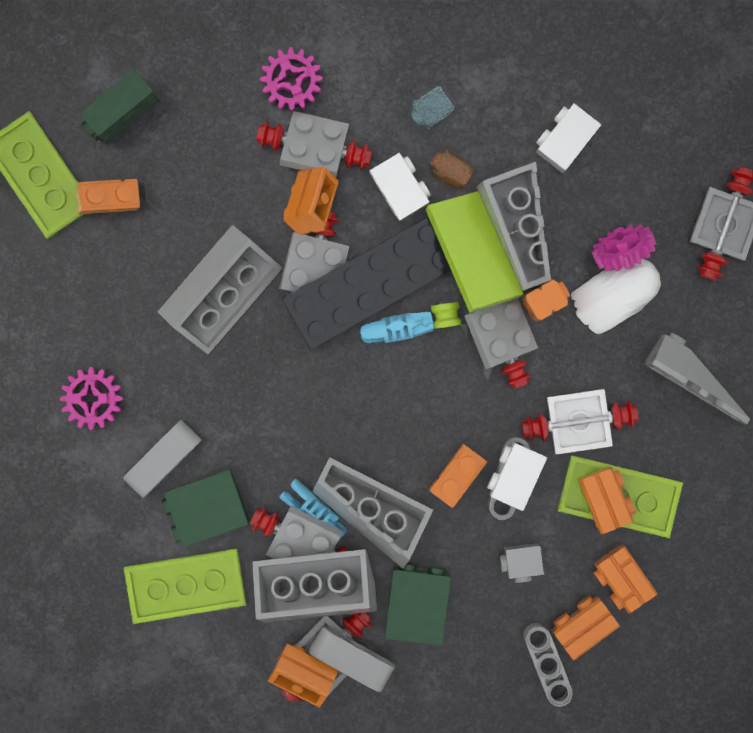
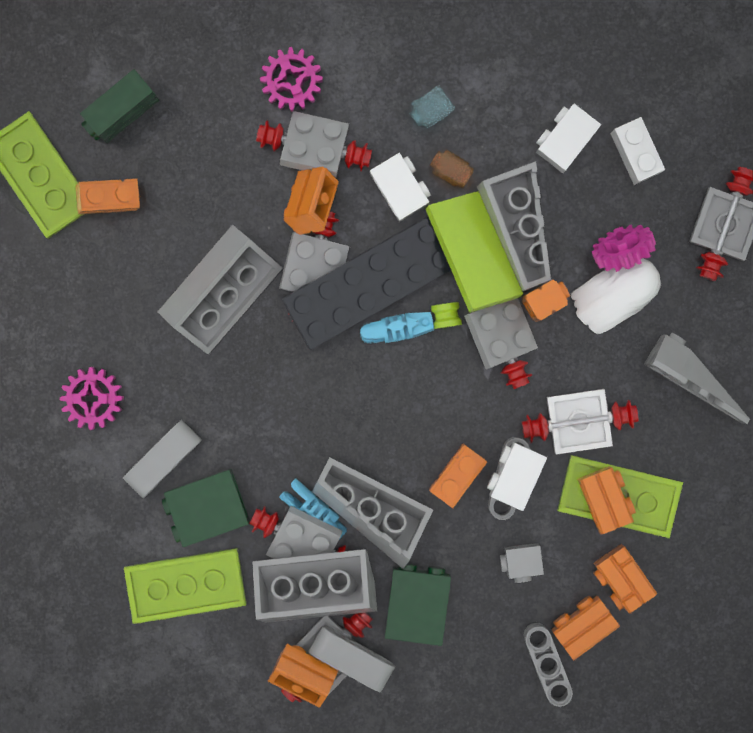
none -> white brick [610,117,665,185]

